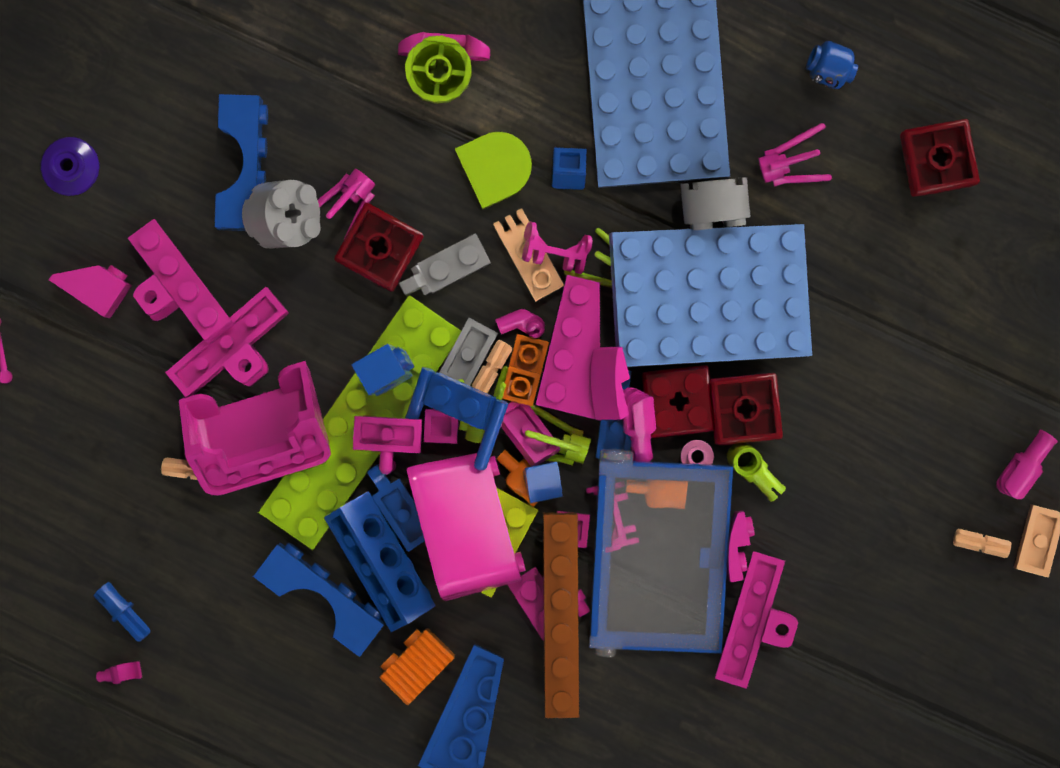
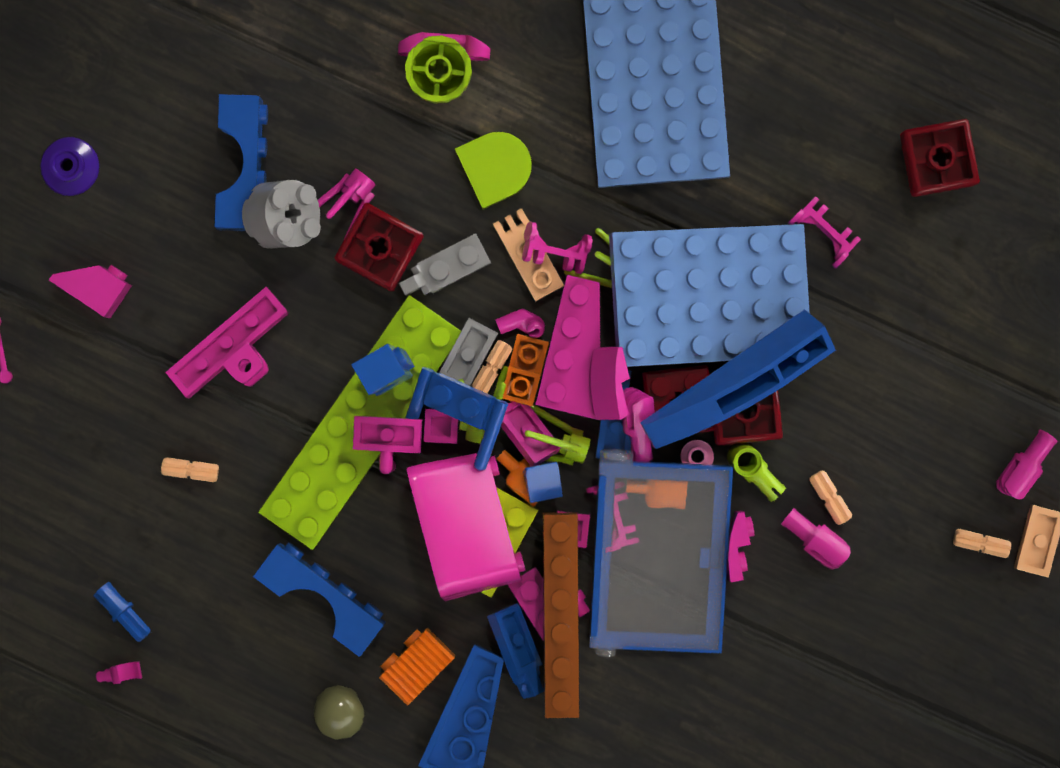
dark pink plate [128,219,233,343] -> none
dark pink windscreen [179,361,331,496] -> none
blue brick [324,491,436,632] -> none
blue plate [367,464,425,552] -> none
blue slope [552,147,587,190] -> none
light grey brick [680,177,751,230] -> none
dark pink plate [715,551,798,689] -> none
dark pink plant [758,123,832,187] -> none
blue head [806,41,858,90] -> none
none -> olive hair [314,685,365,740]
none -> blue hinge [487,603,544,699]
none -> blue slope [640,309,836,449]
none -> dark pink arm [781,508,851,570]
none -> dark pink piece [788,196,861,268]
none -> light nougat piece [809,470,852,525]

